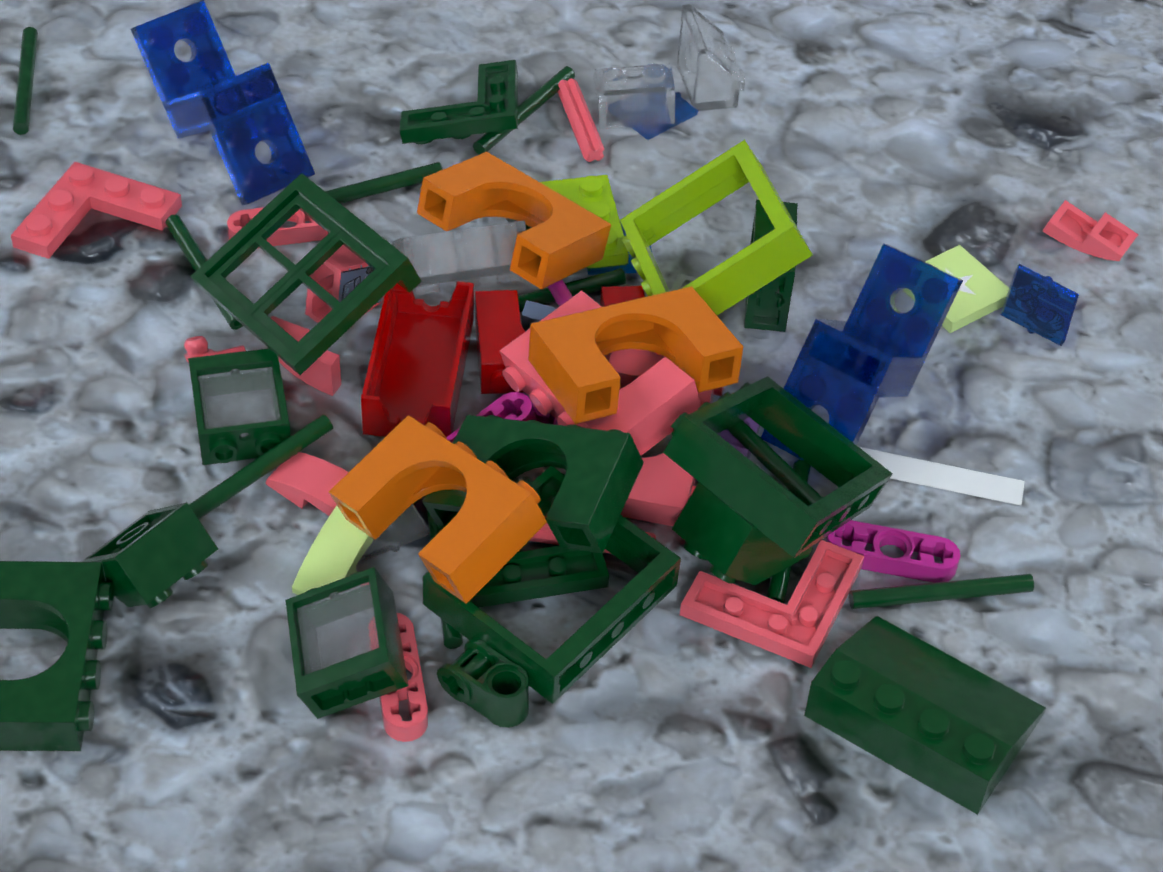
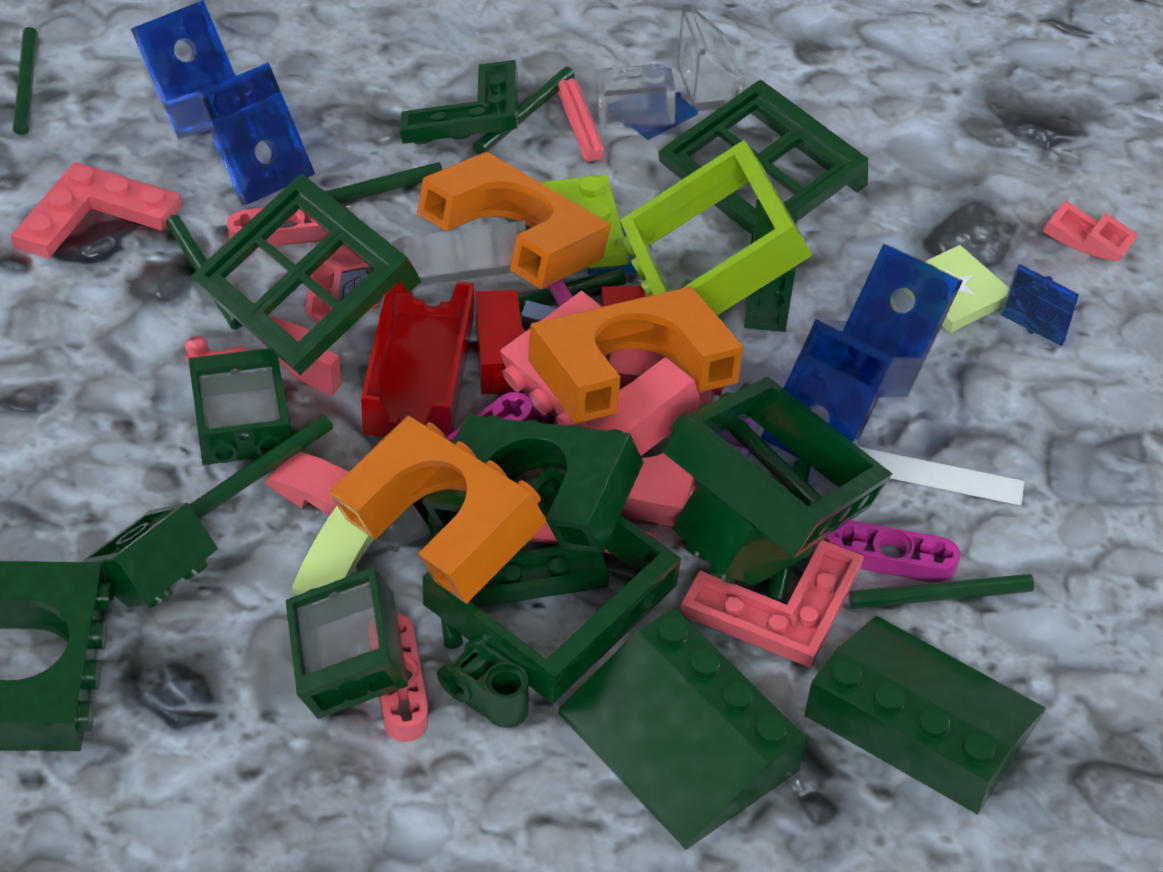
none -> dark green slope [558,608,807,850]
none -> dark green window [658,79,868,234]

